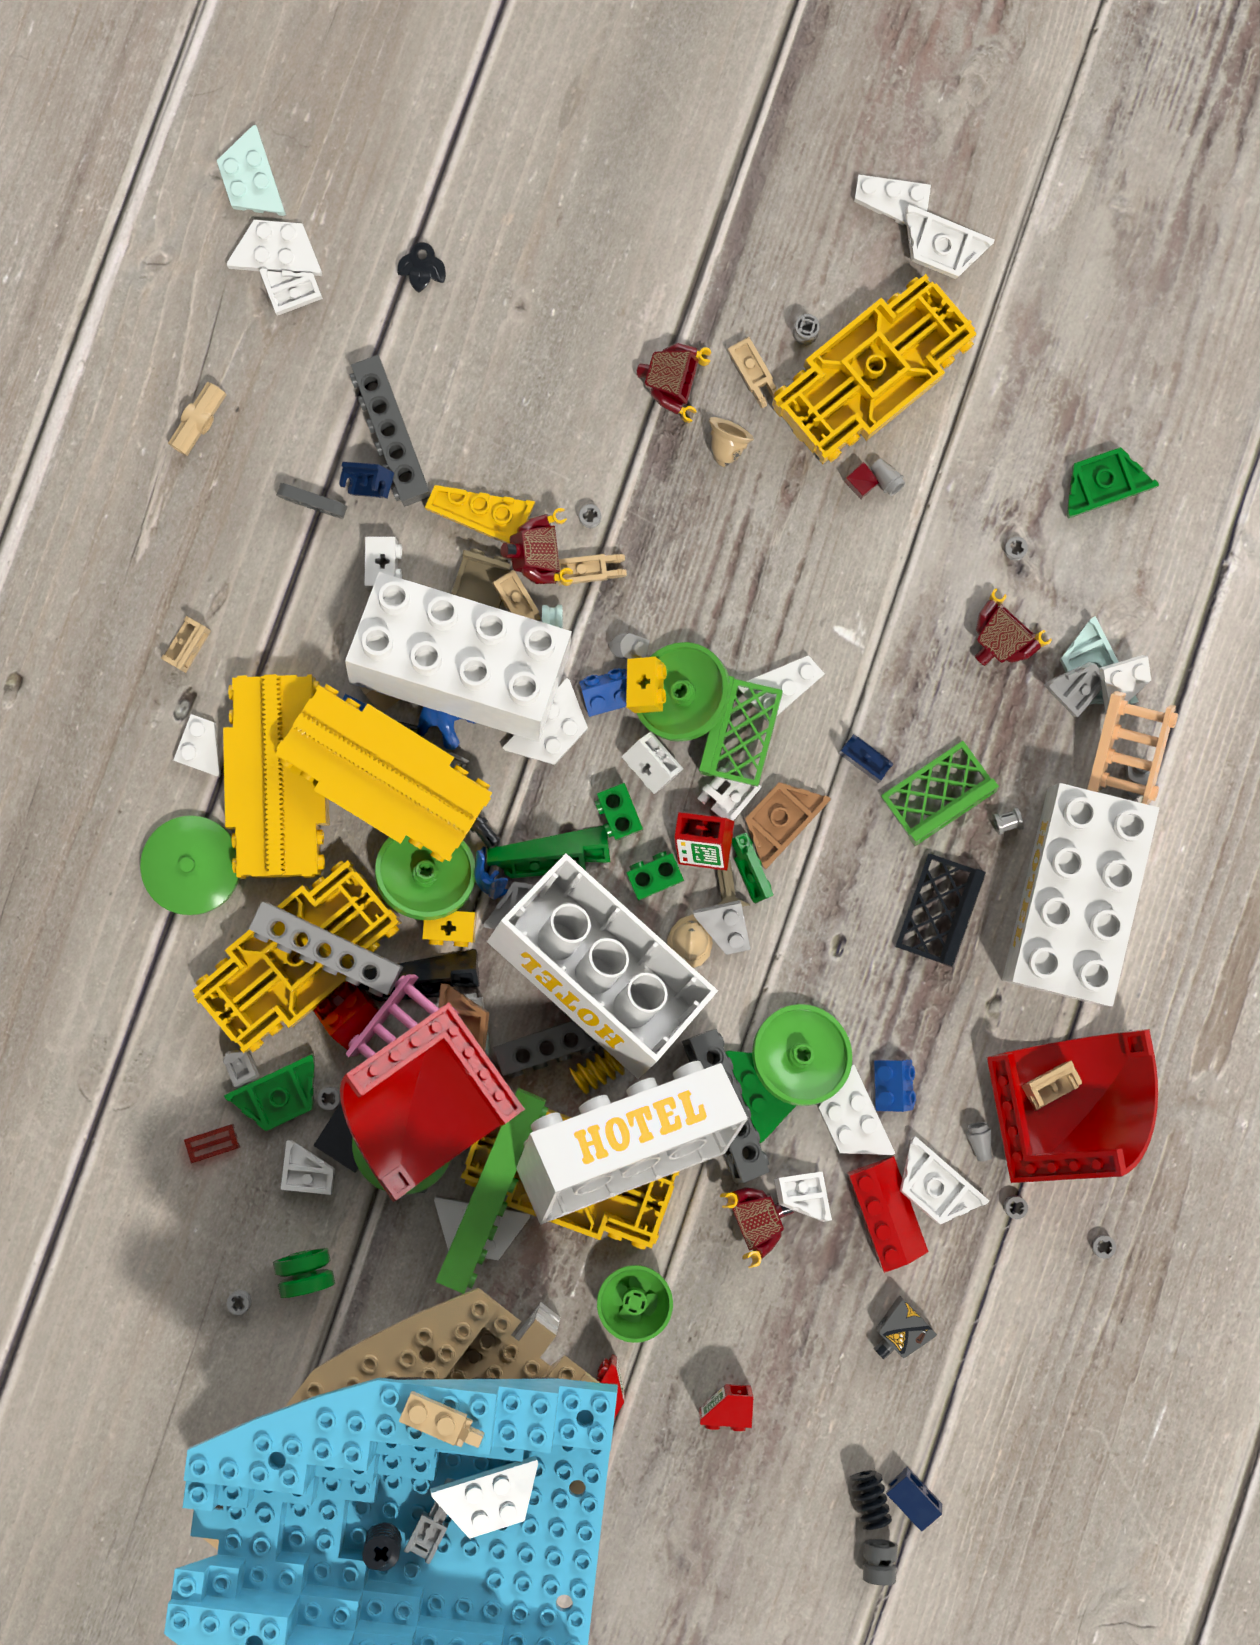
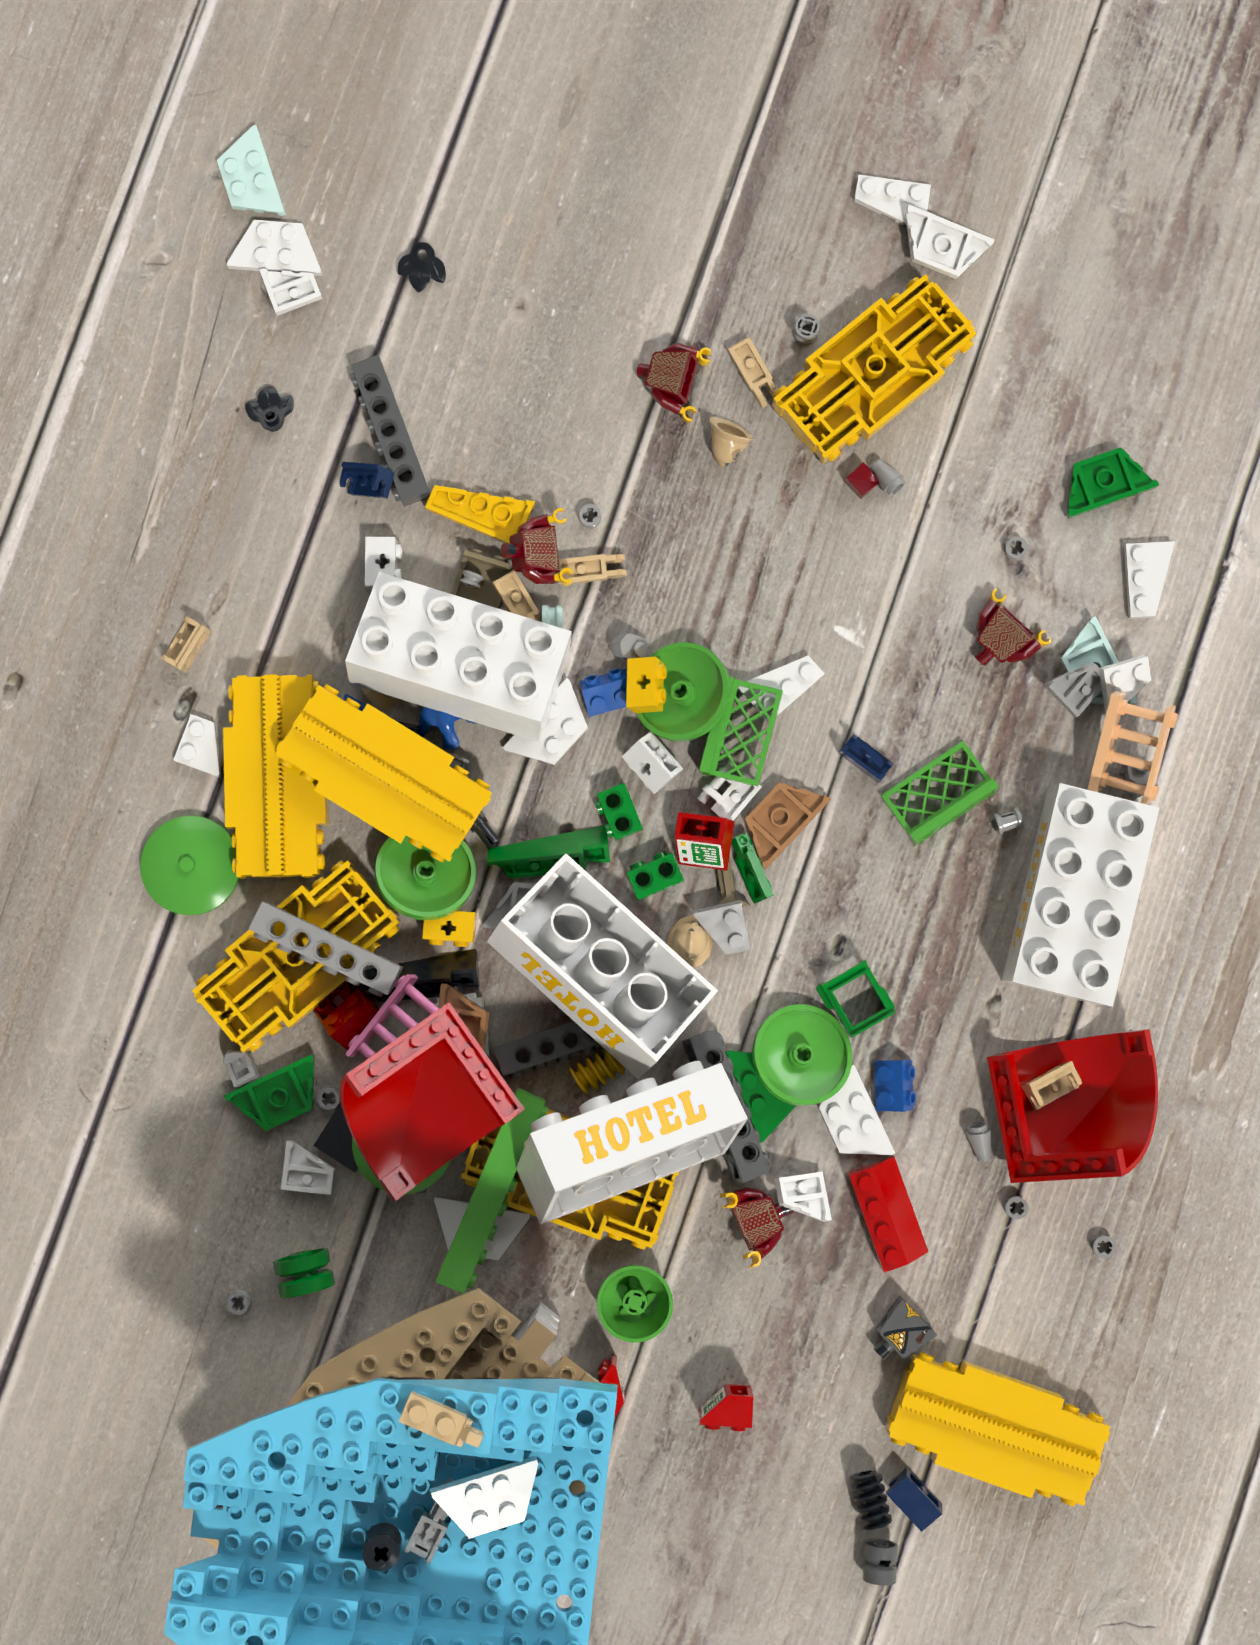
tan piece [168,382,227,456] -> none
clear red tile [184,1124,240,1164] -> none
dark grey beam [276,483,347,519] -> none
blue animal [474,846,508,899] -> none
black fence [895,853,986,968] -> none
white wing [900,1136,989,1224] -> none
none -> black plate [245,386,294,432]
none -> light grey bush [459,570,484,590]
none -> green piece [817,960,895,1038]
none -> yellow piece [886,1352,1110,1506]
none -> white wing [1124,541,1175,619]

